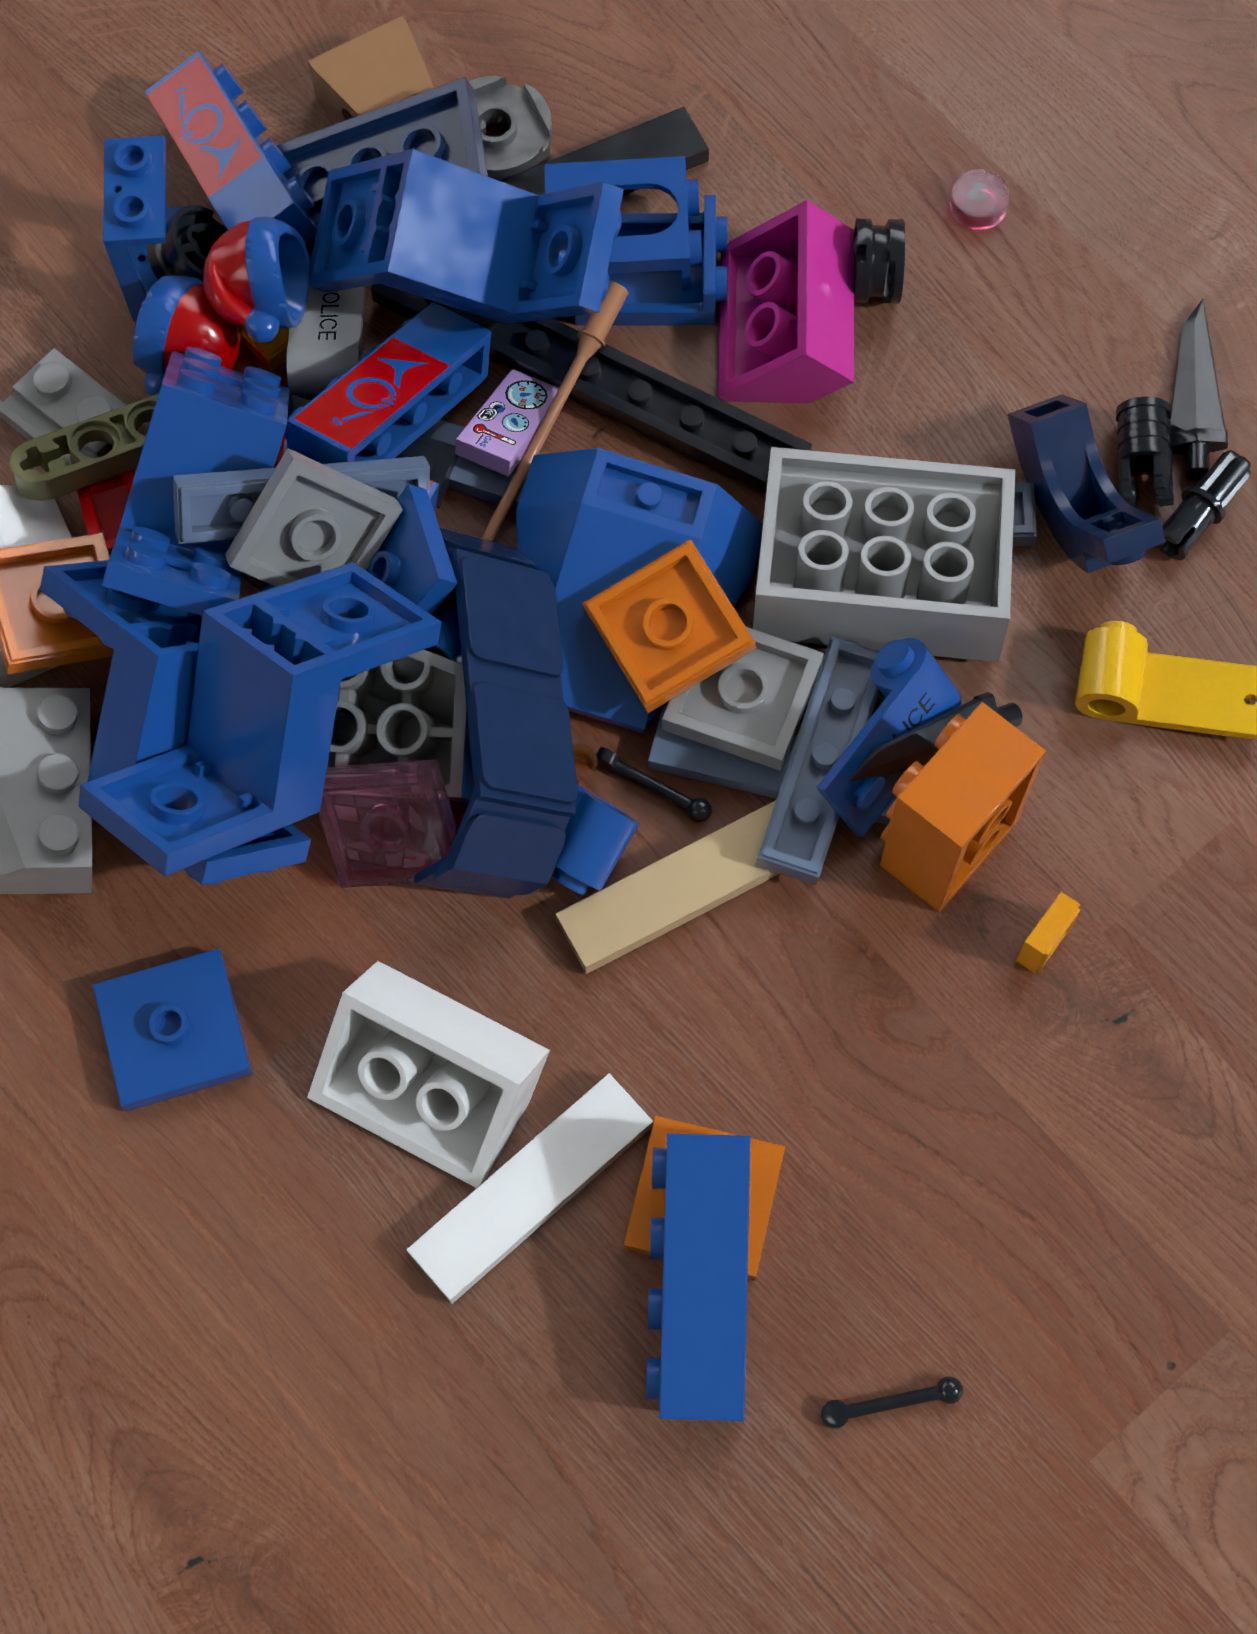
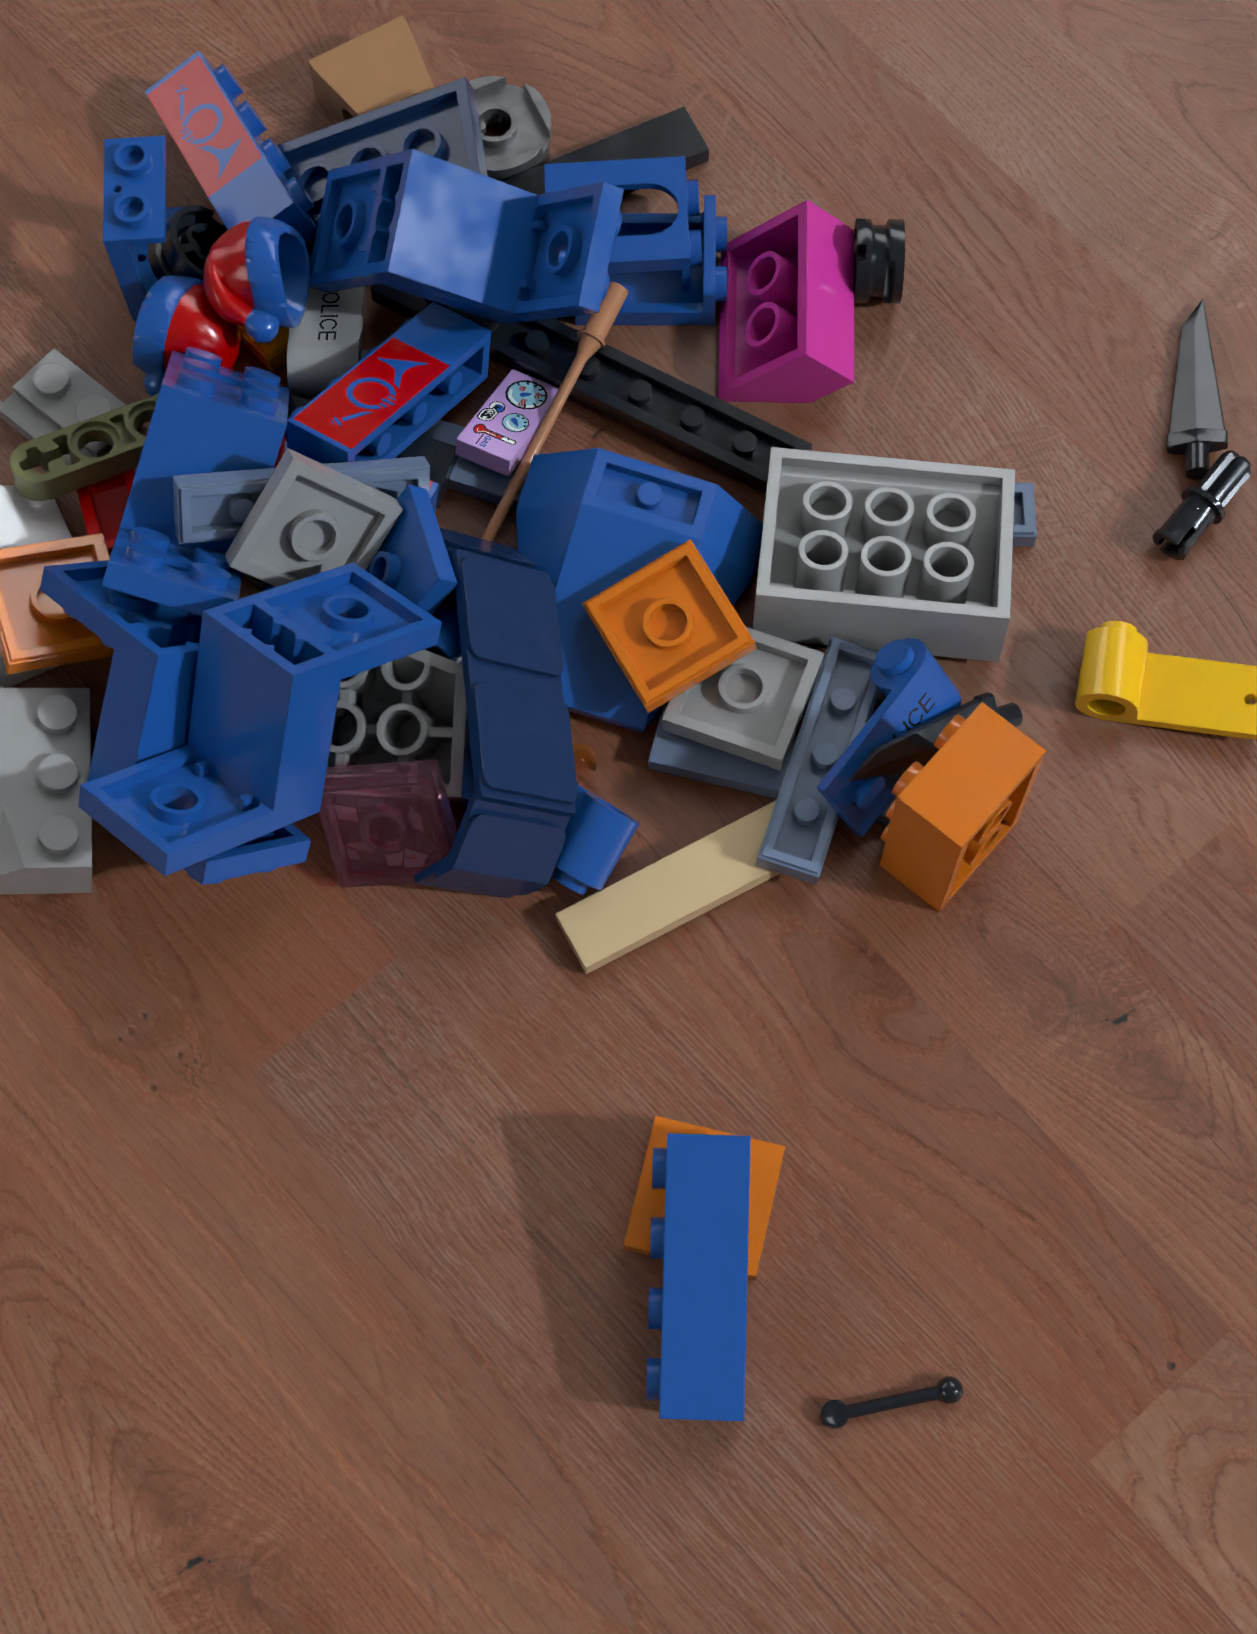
blue plate [93,948,253,1112] -> none
white slope [307,961,550,1188] -> none
white tile [406,1073,653,1304] -> none
black hinge [593,747,712,822] -> none
clear pink tile [950,169,1010,230] -> none
dark blue arch [1007,394,1166,573] -> none
light orange tile [1016,892,1081,974] -> none
black hinge [1116,396,1174,508] -> none

